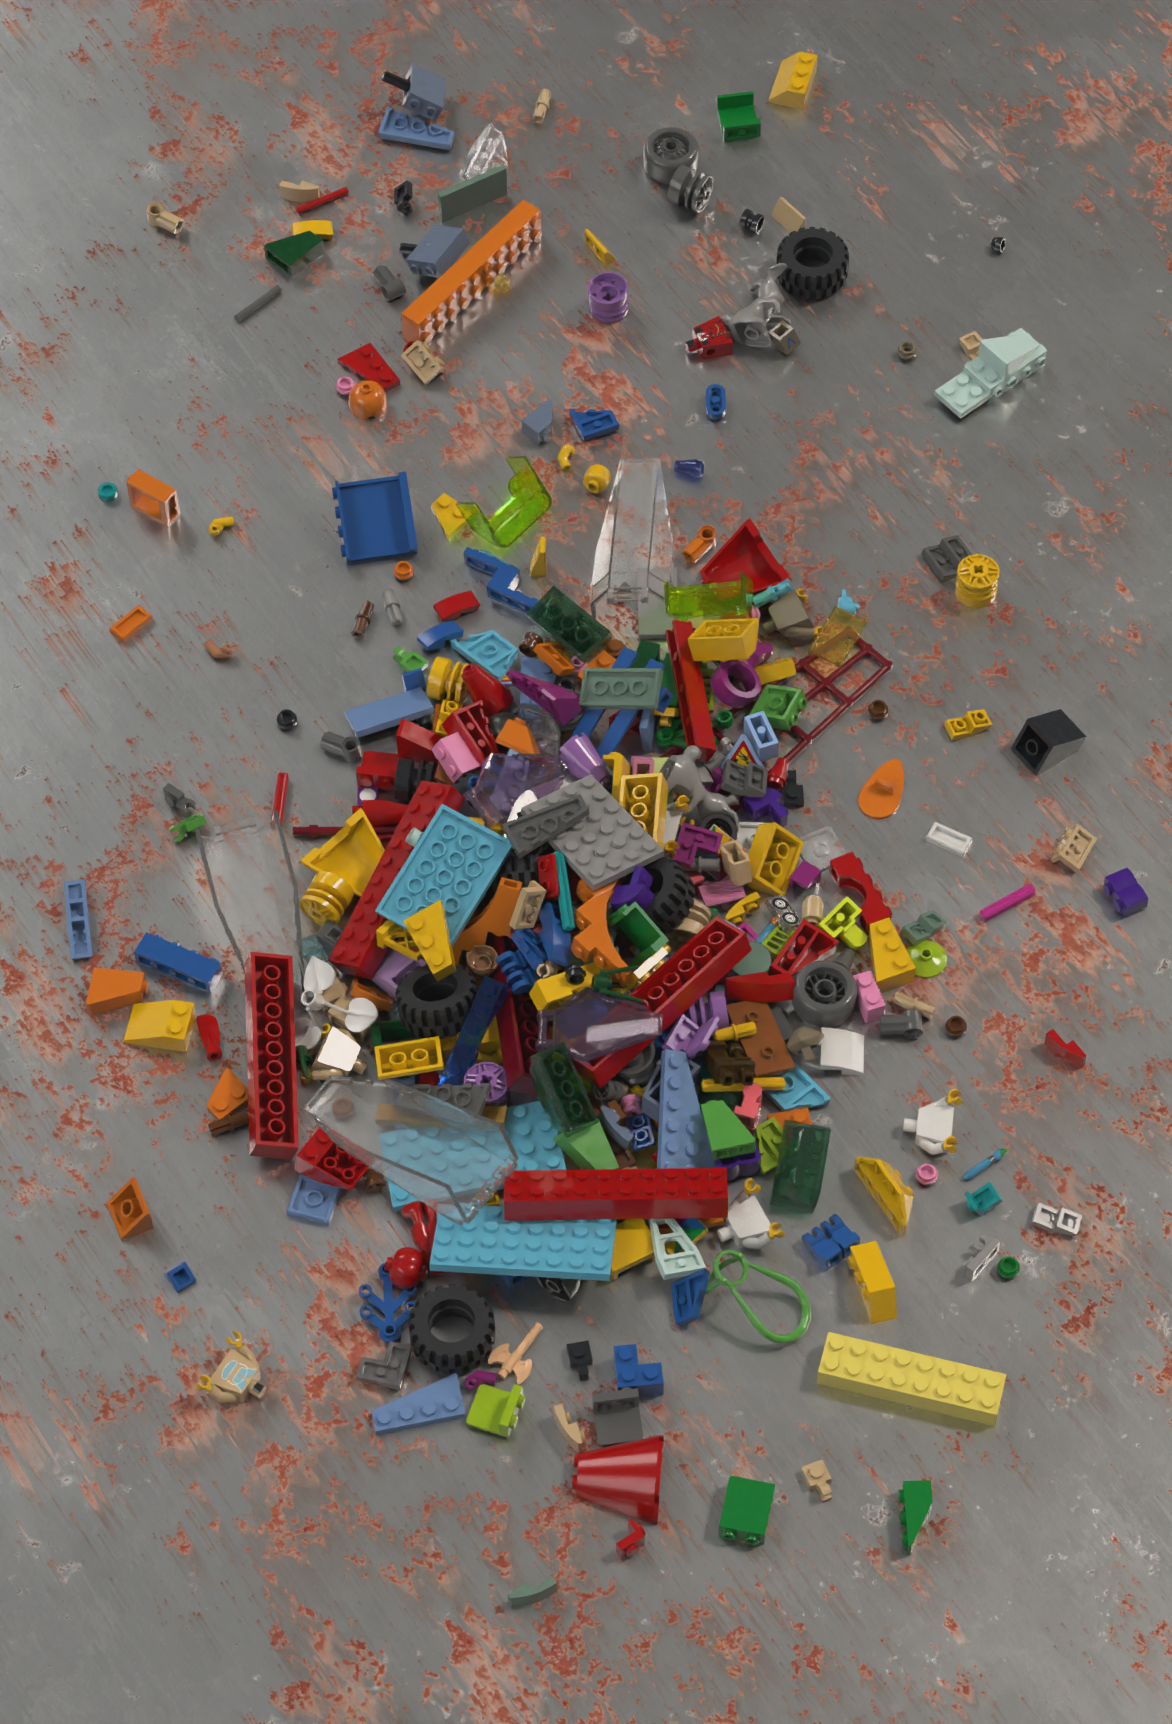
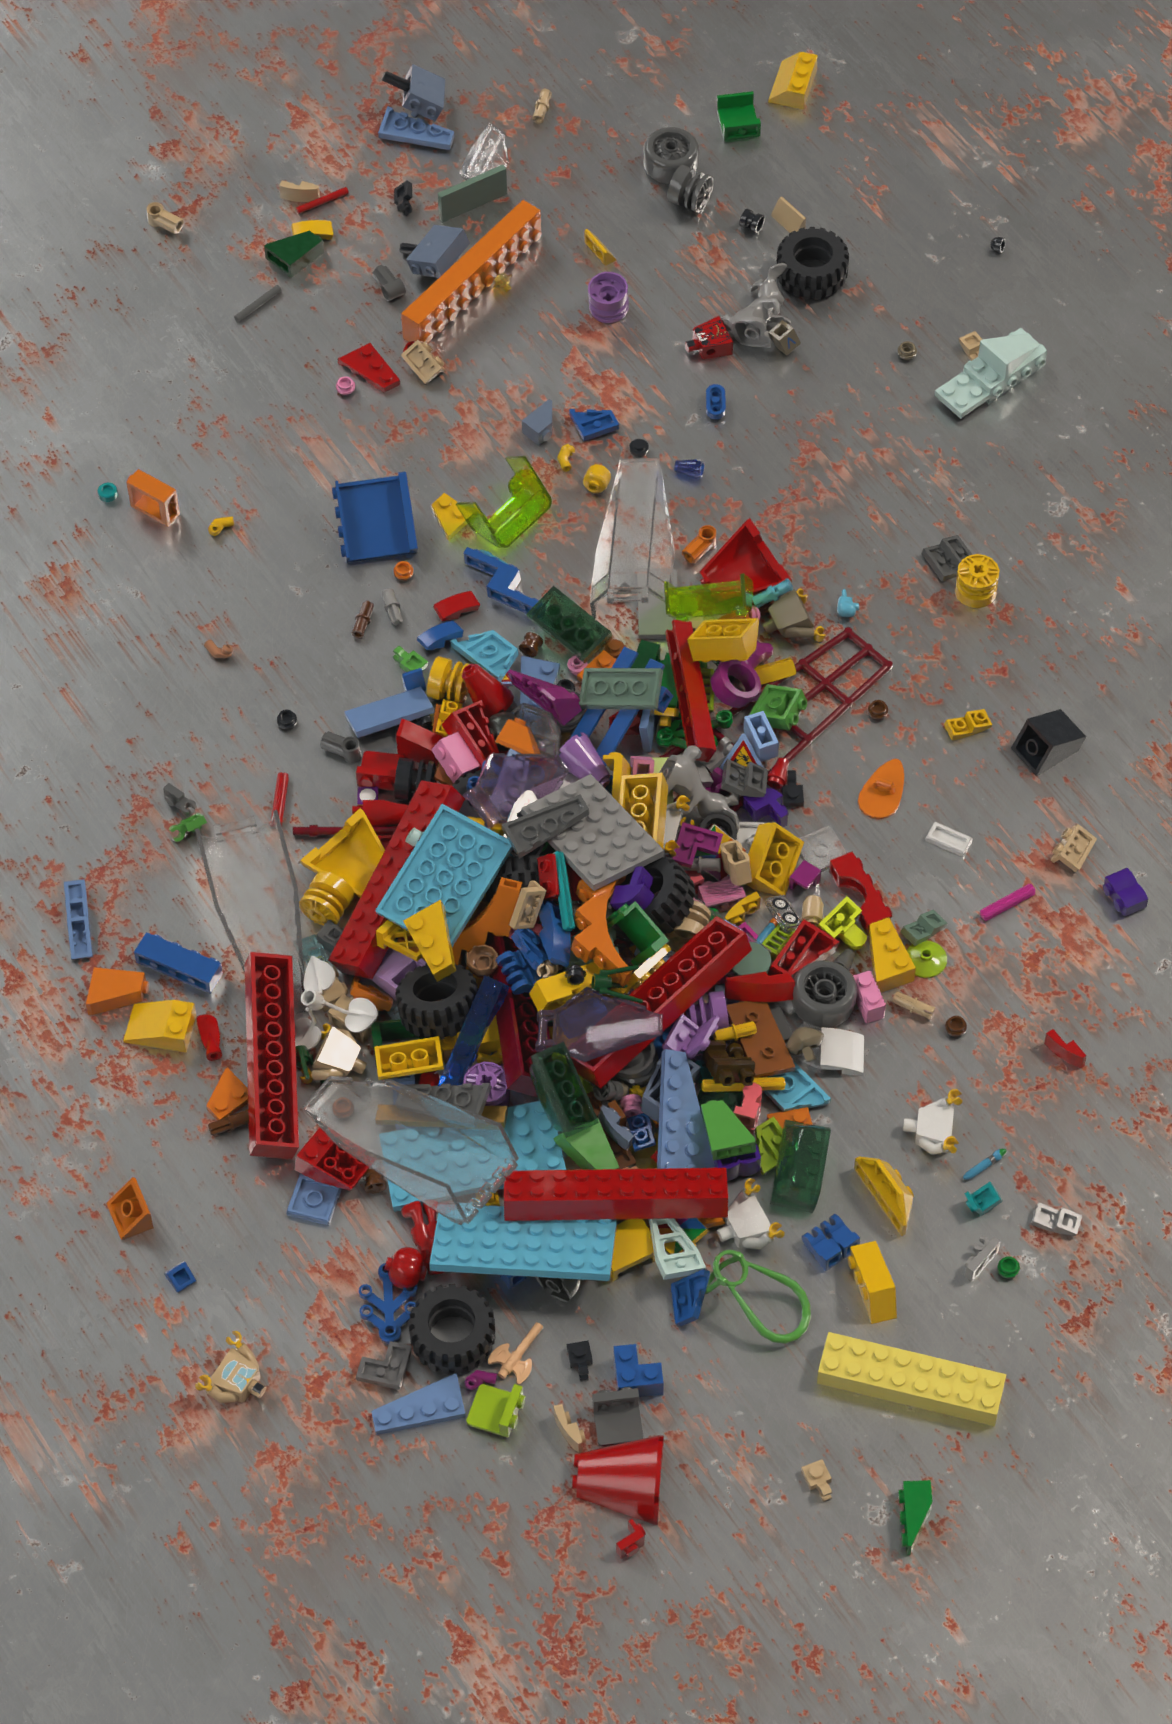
orange tile [109,605,153,644] -> none
orange cylinder [349,380,387,419] -> none
sand green slope [508,1576,557,1607] -> none
yellow slope [530,536,547,577] -> none
orange wing [533,641,575,676] -> none
green panel [719,1475,775,1545] -> none
clear yellow door [808,606,867,667] -> none
dark grey piece [879,1010,923,1038] -> none
bright pink plate [916,1164,938,1185] -> none
none -> black plate [629,439,649,457]

